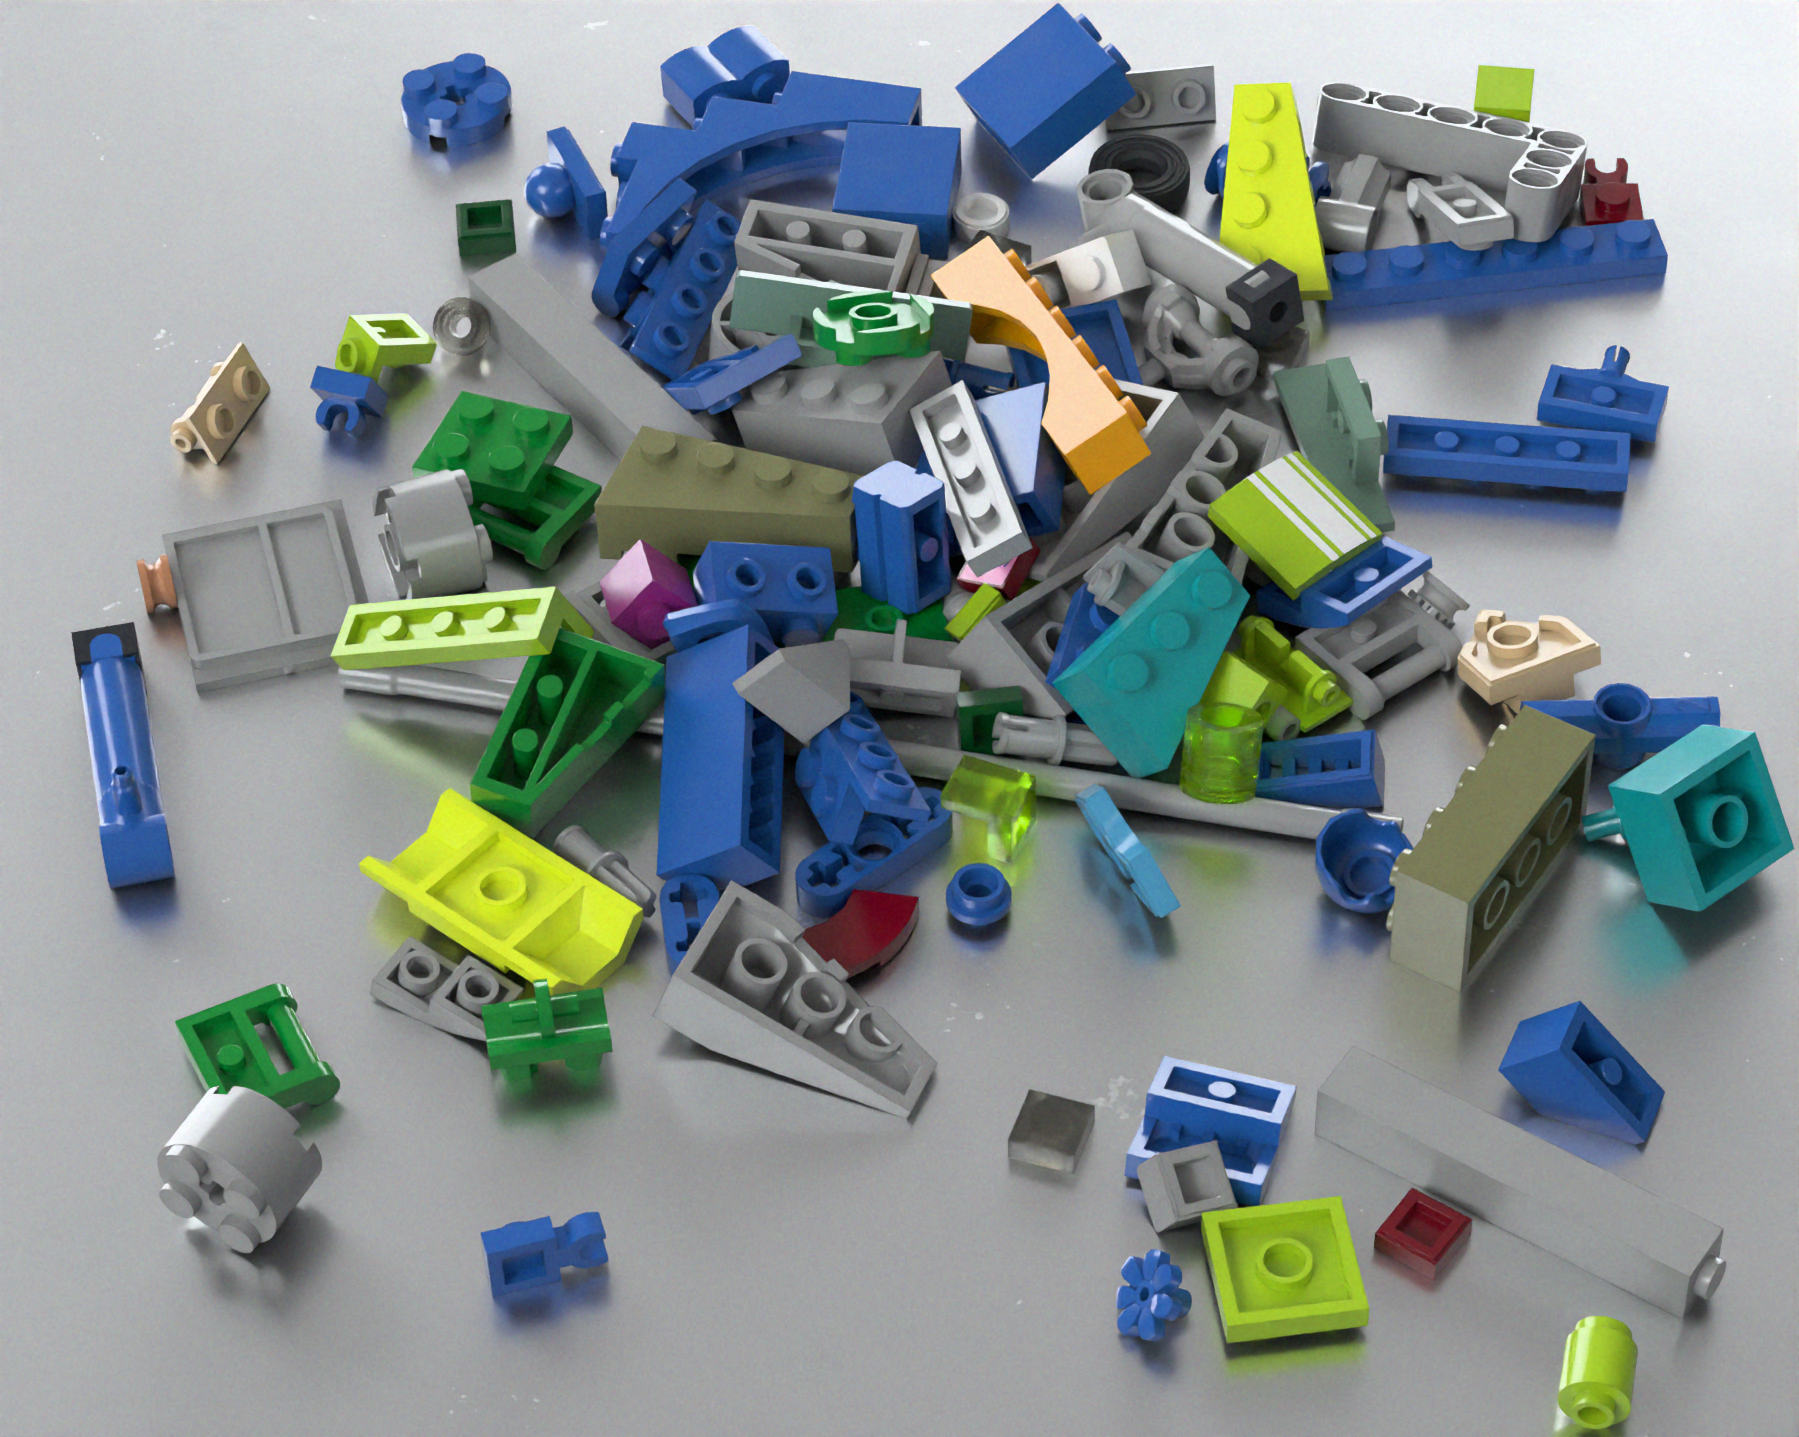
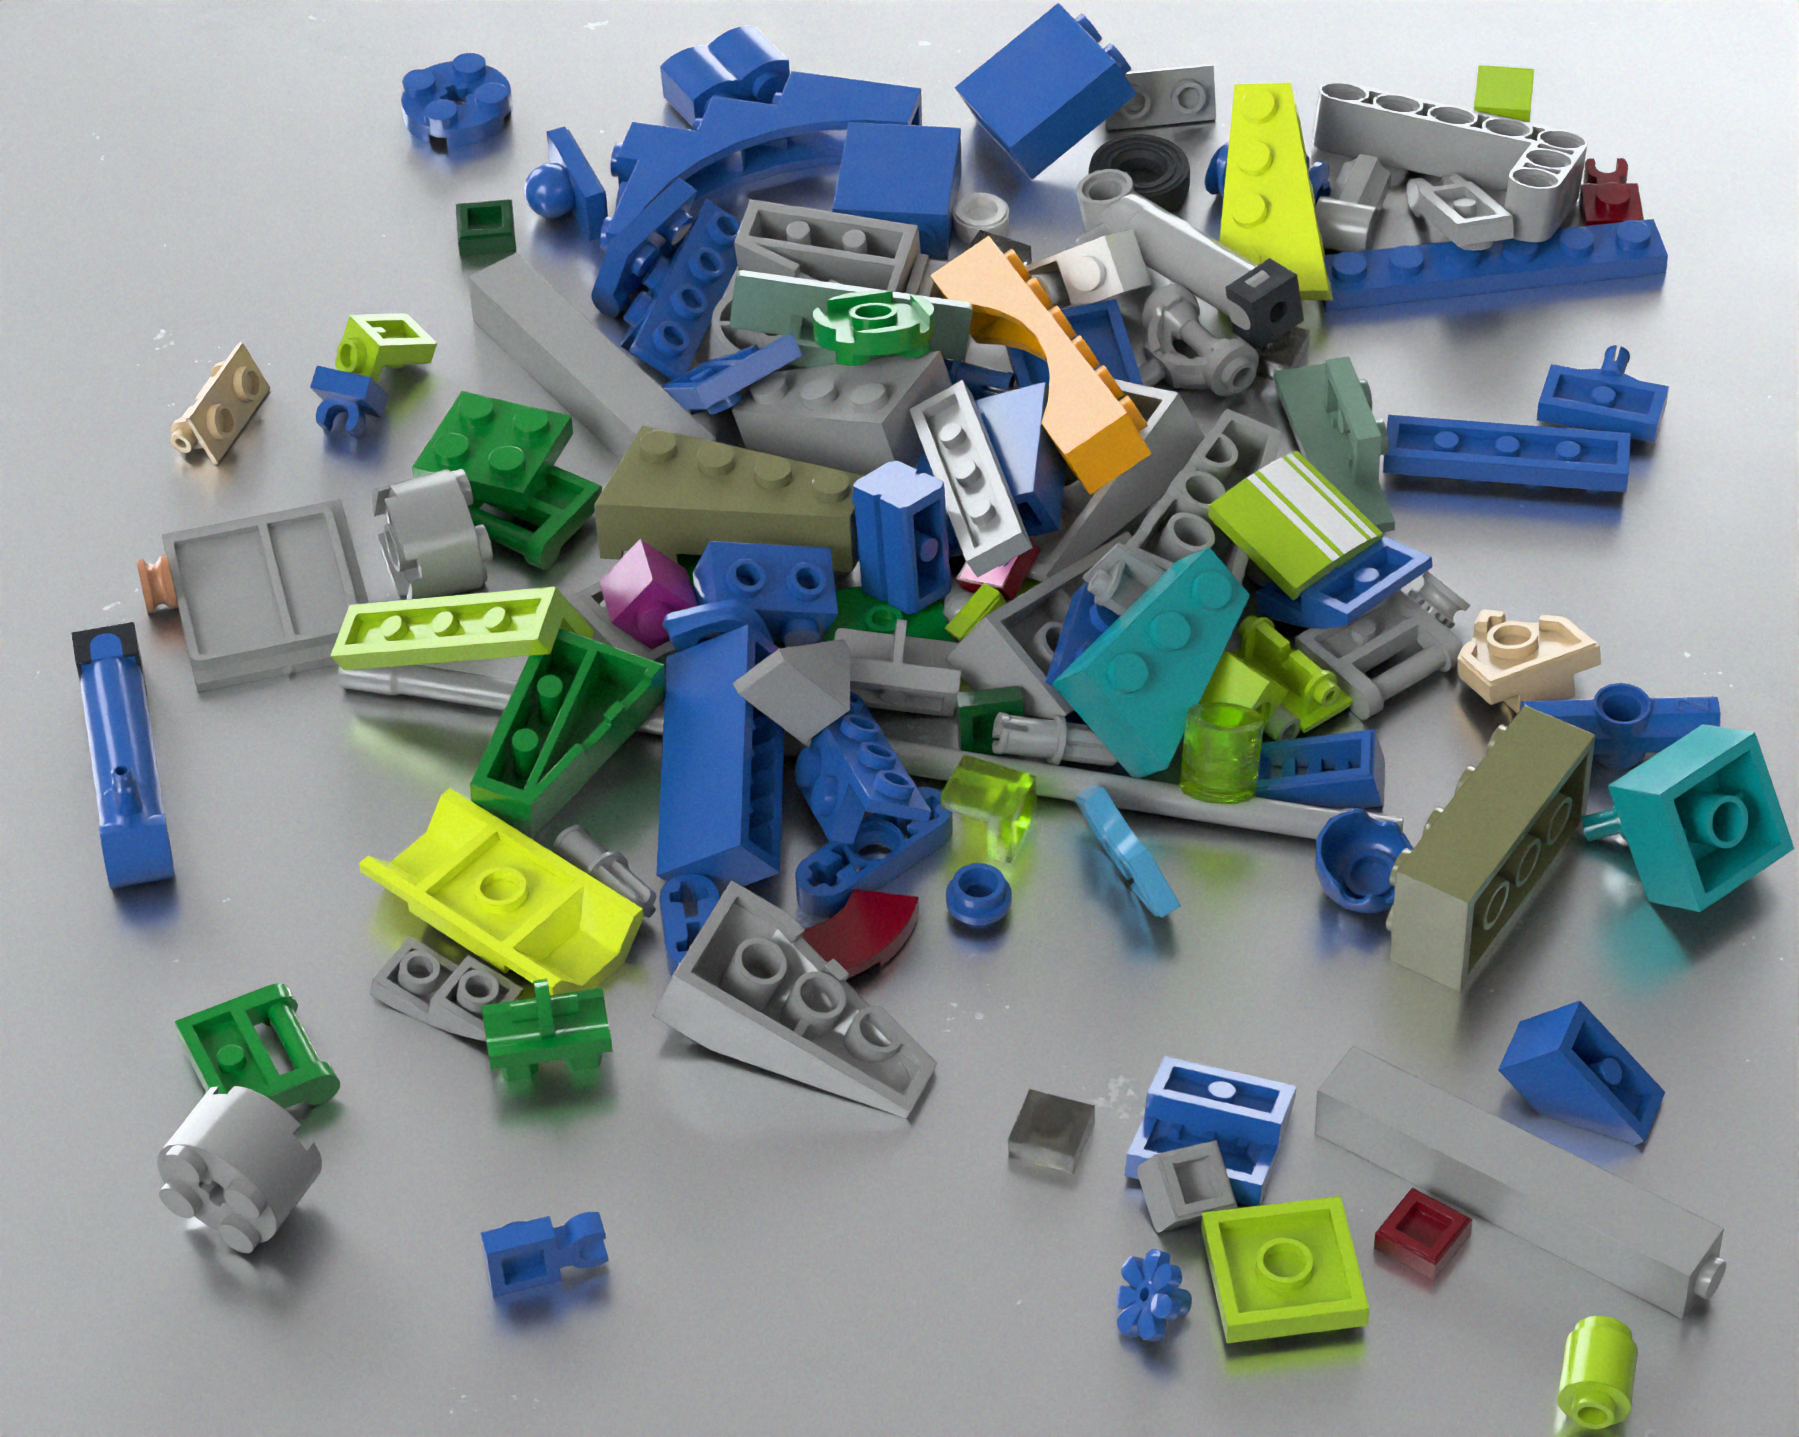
clear smoke plate [433,297,491,356] -> none

